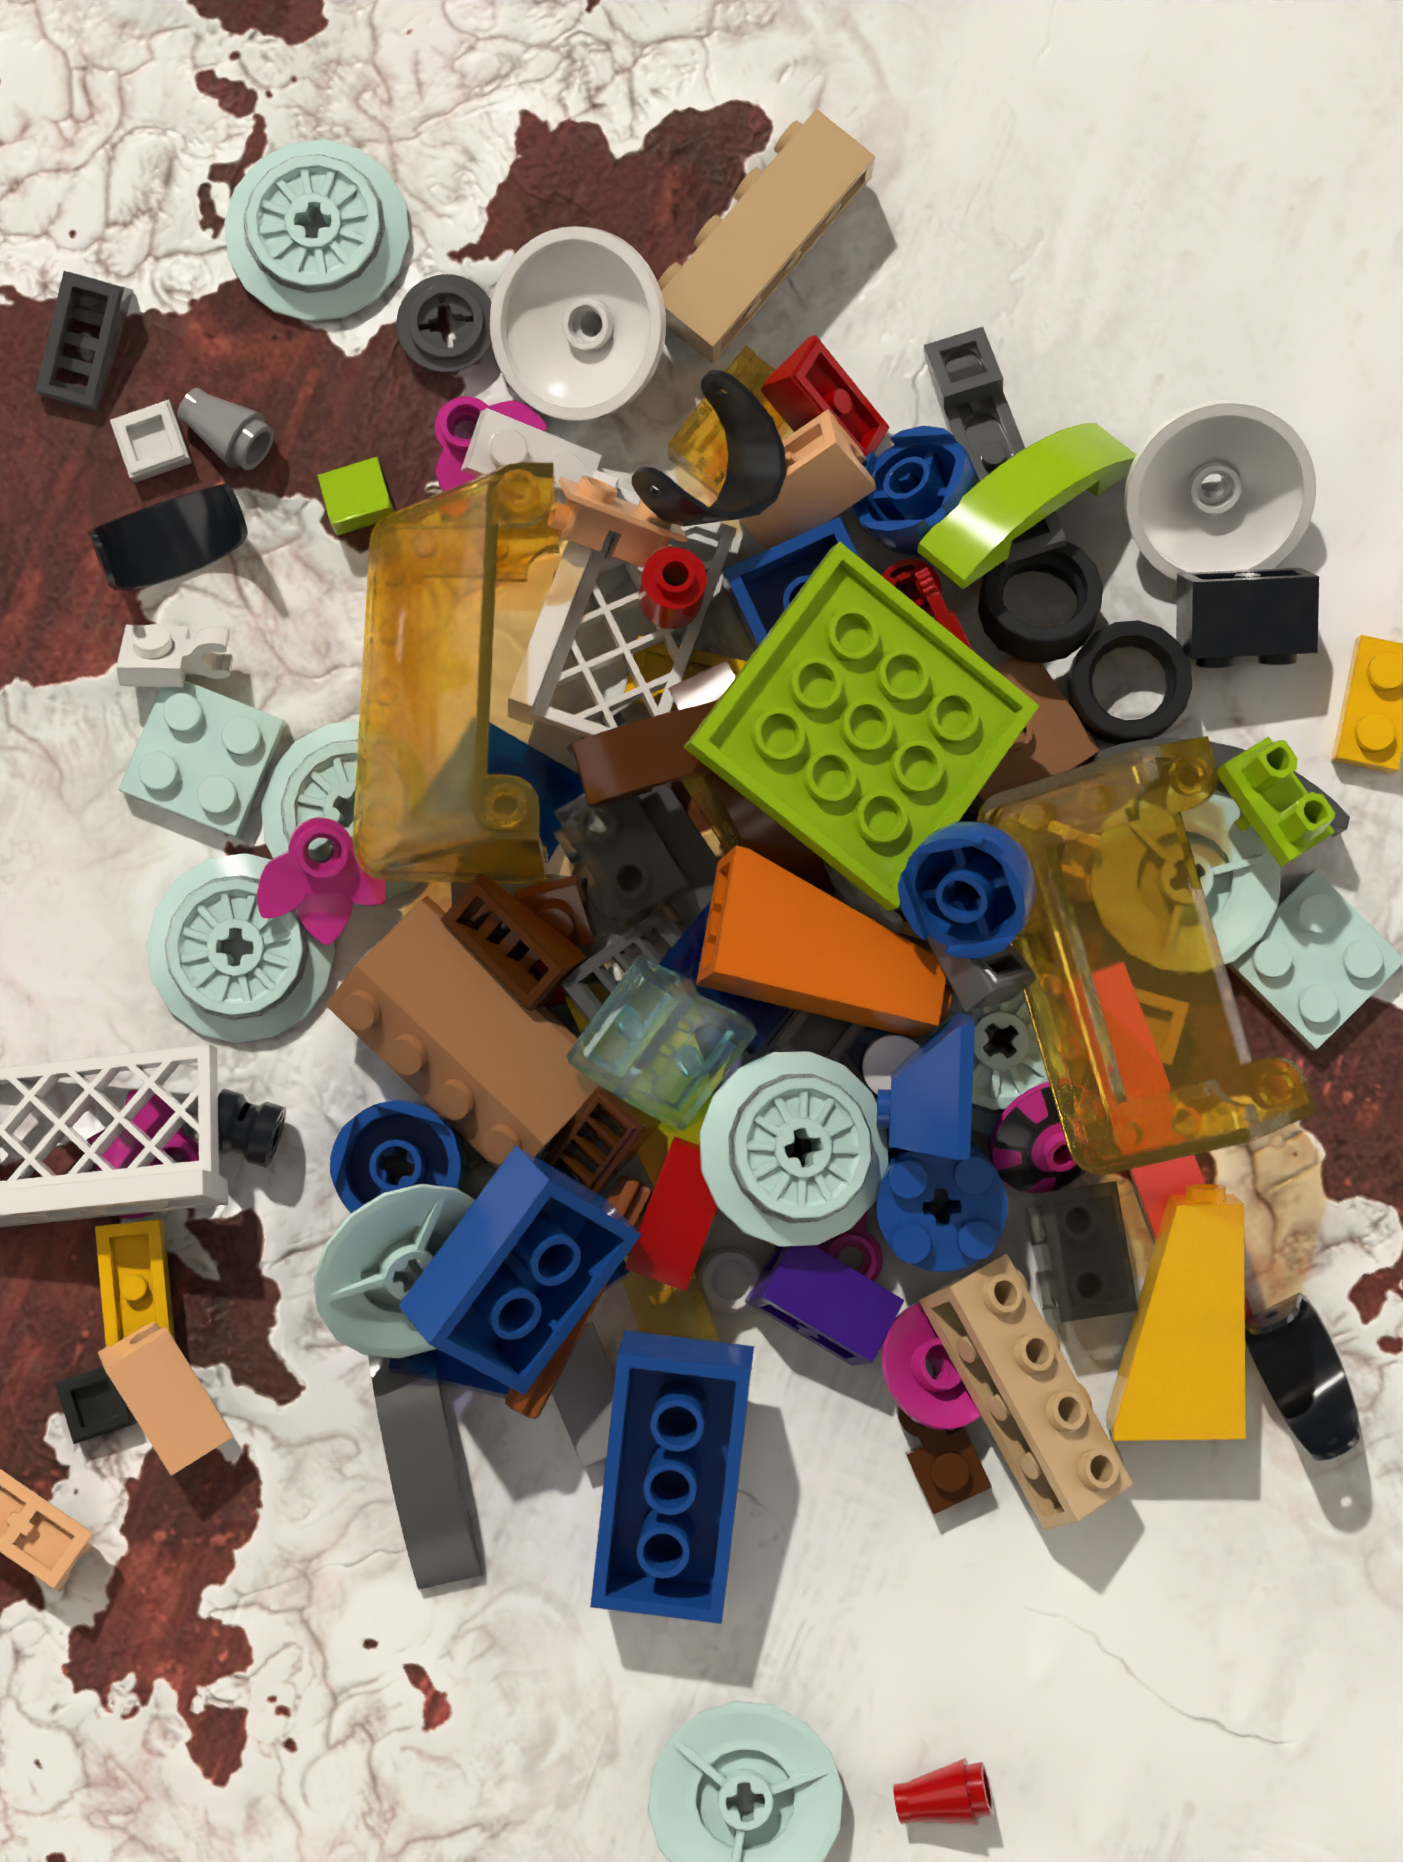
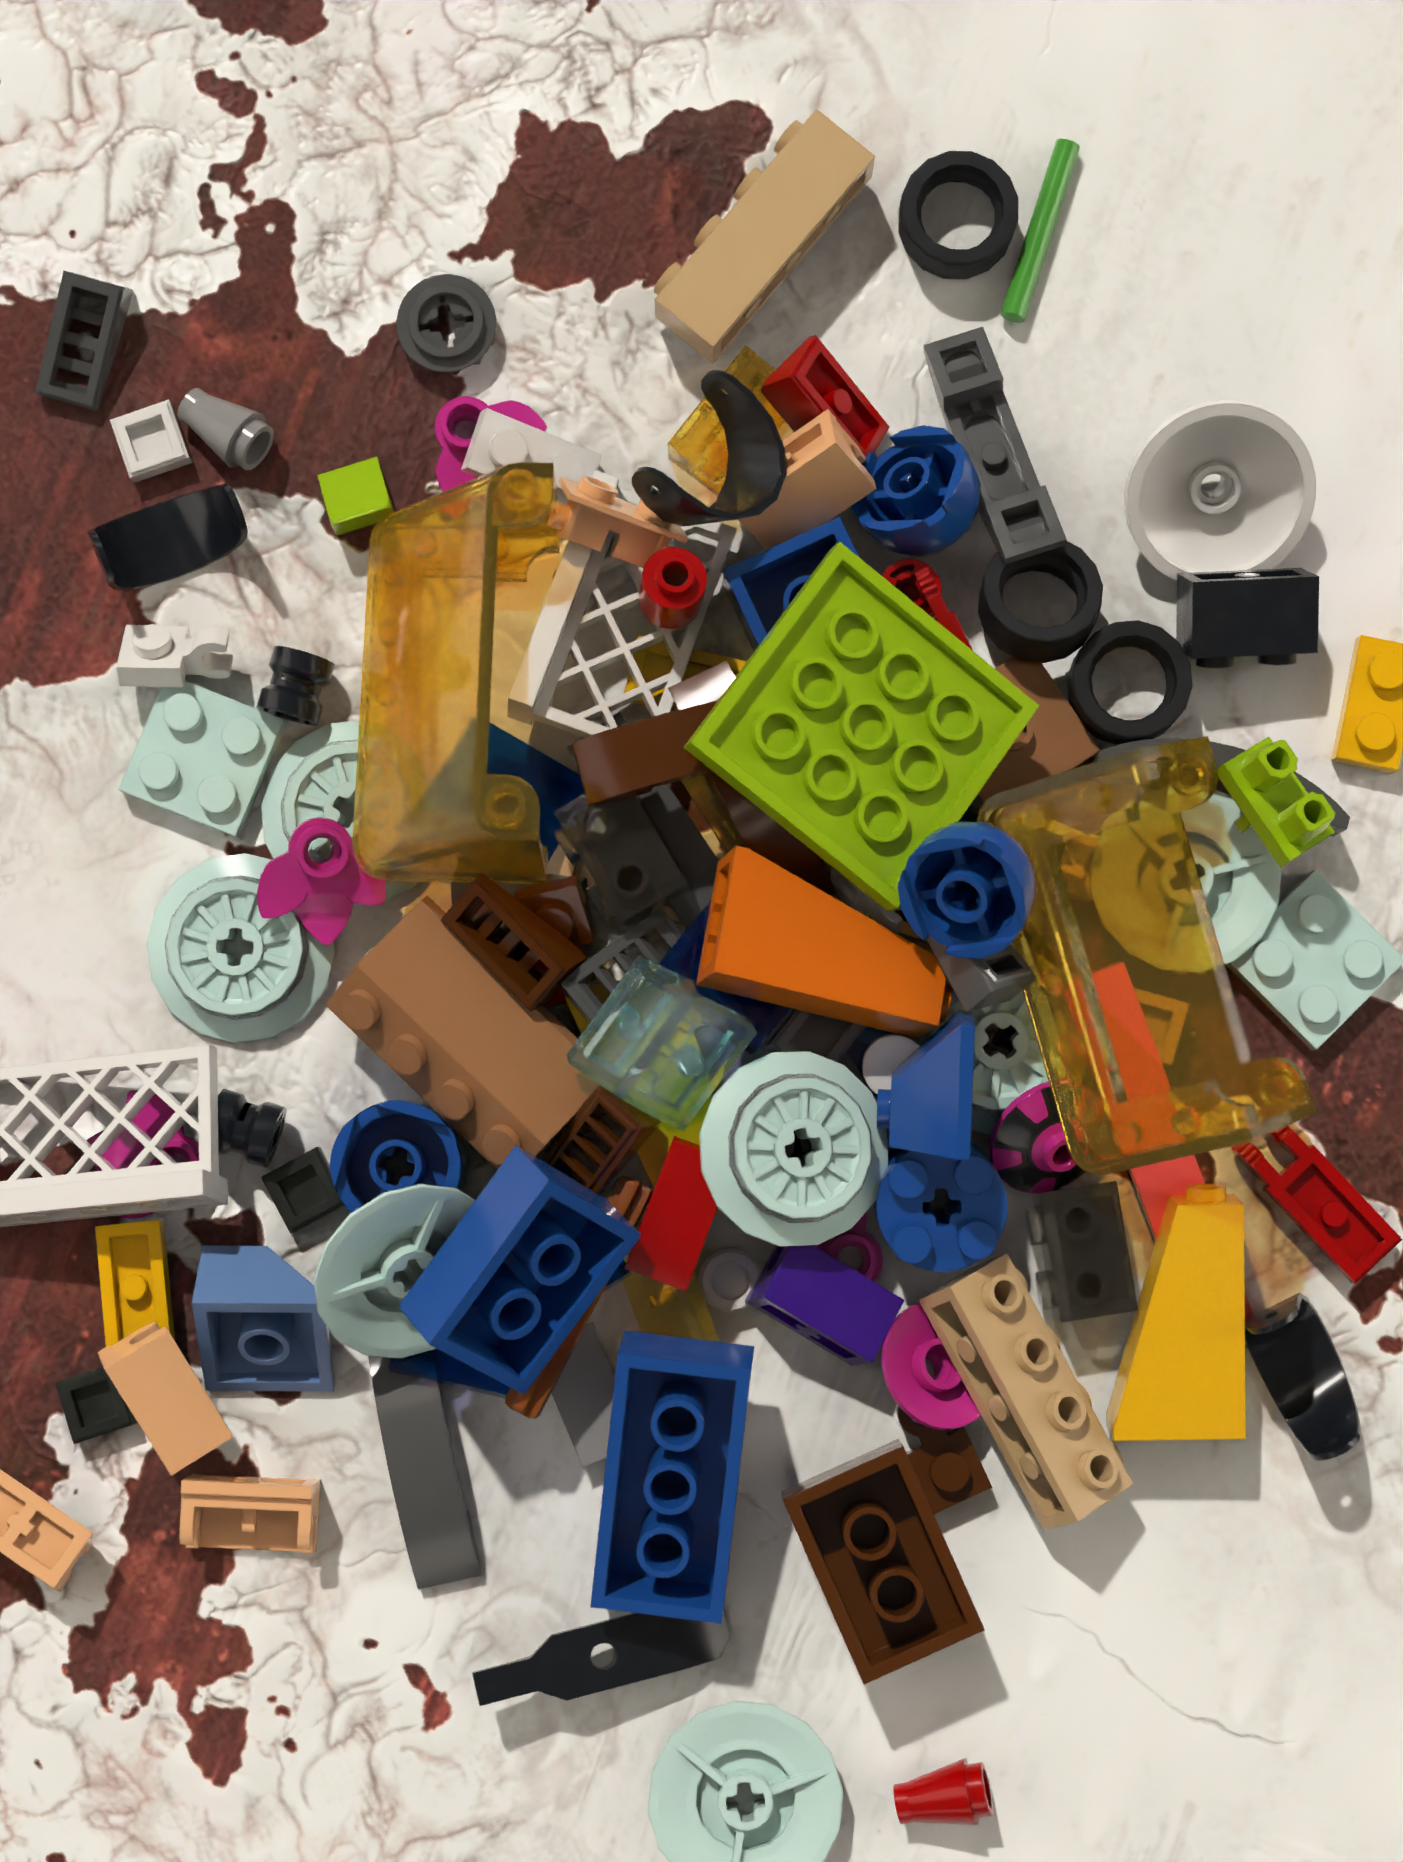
light aqua piece [224,139,410,322] -> none
white dish [490,226,666,421] -> none
lime slope [917,423,1136,589] -> none
none -> light nougat hinge [179,1474,321,1553]
none -> medium blue slope [192,1245,335,1392]
none -> black wheel [256,646,335,726]
none -> pearl dark grey tile [261,1147,344,1234]
none -> black piece [472,1610,731,1706]
none -> reddish brown brick [781,1439,985,1684]
none -> black tyre [898,151,1019,279]
none -> bright green bar [1001,139,1080,323]
none -> red hinge [1231,1111,1402,1284]

